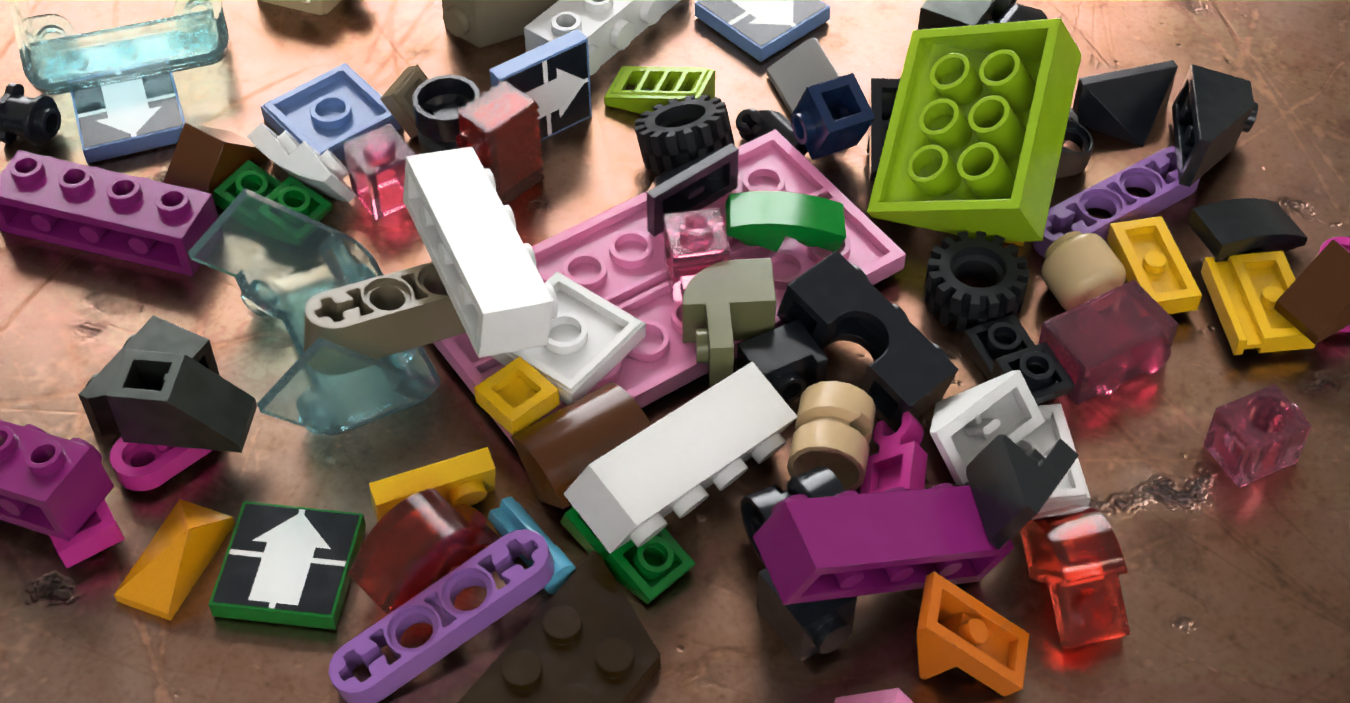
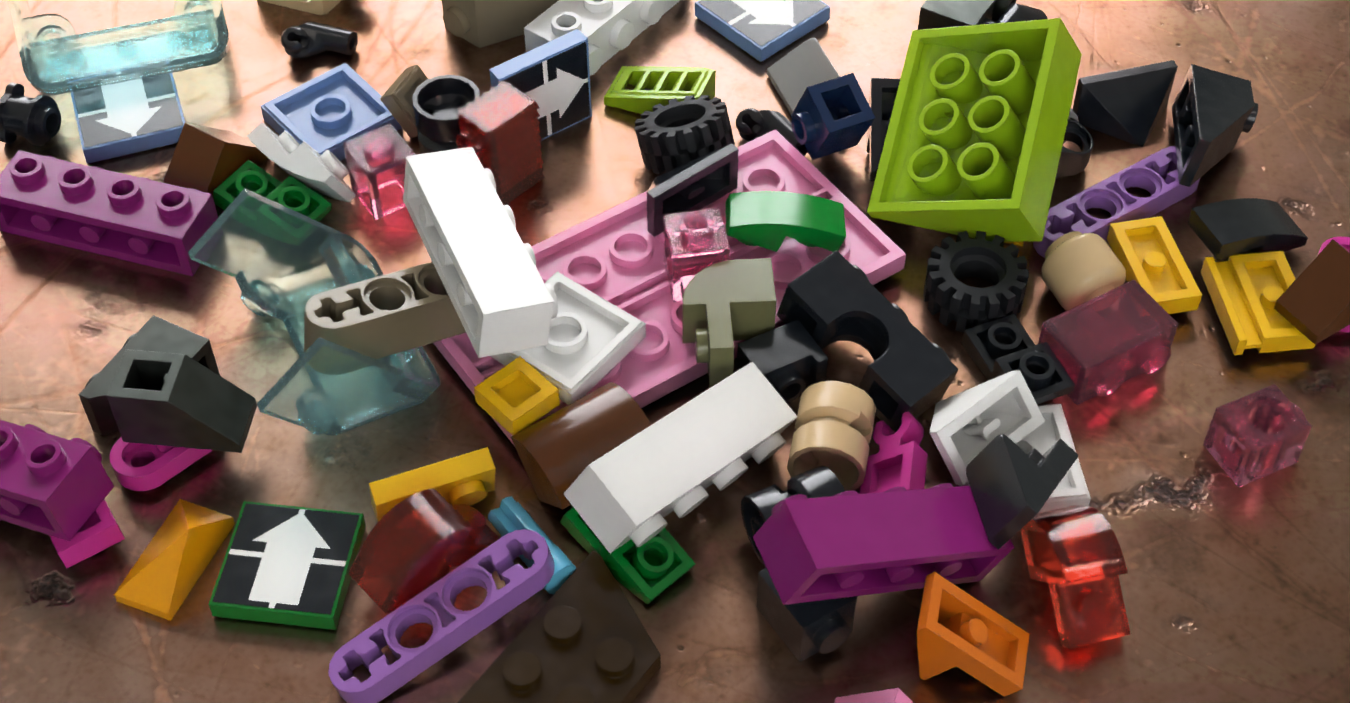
none -> black arm [281,22,358,59]

